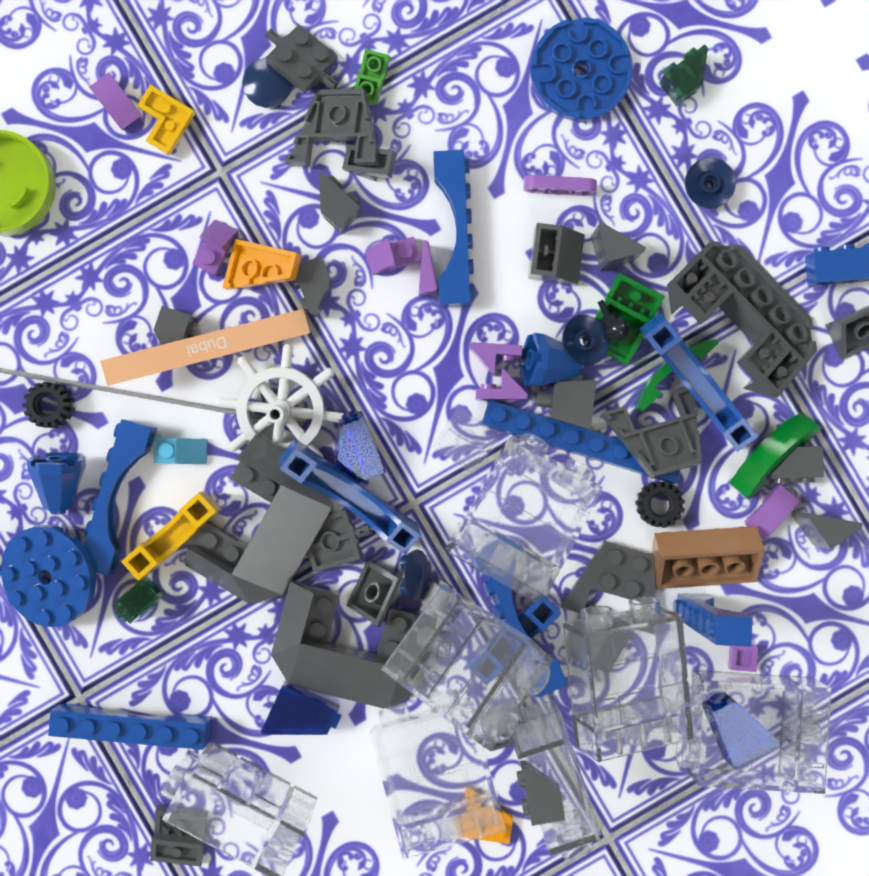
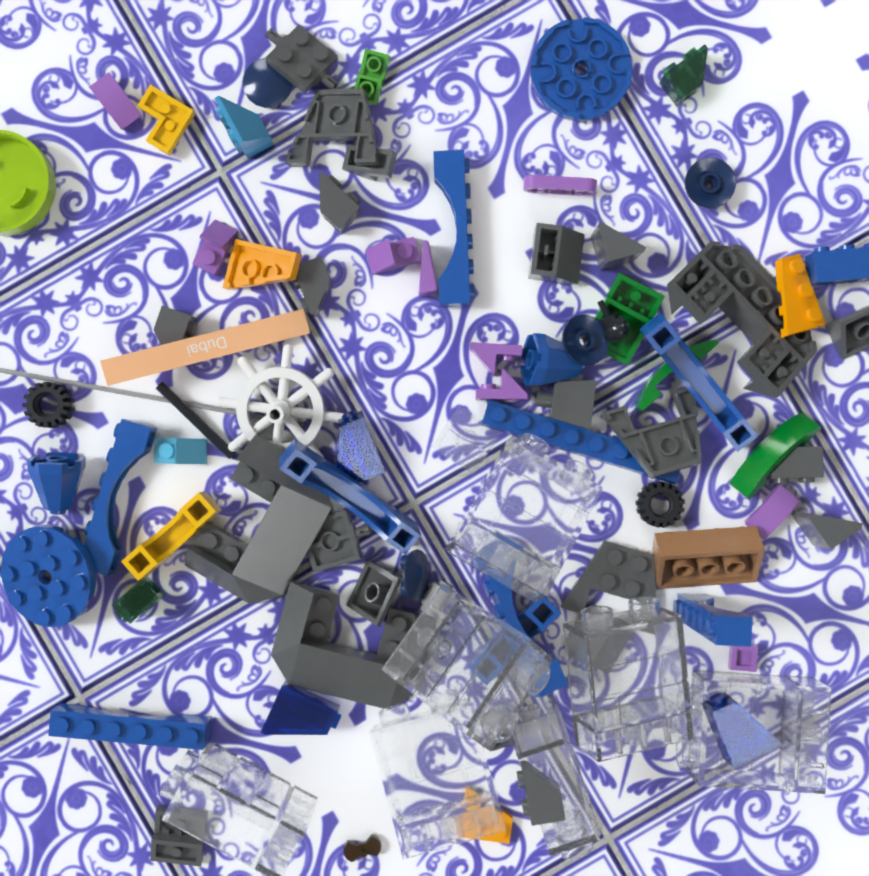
none -> black bar [156,382,236,459]
none -> dark azure slope [214,96,274,158]
none -> dark brown piece [343,834,382,862]
none -> light orange wing [775,254,826,338]

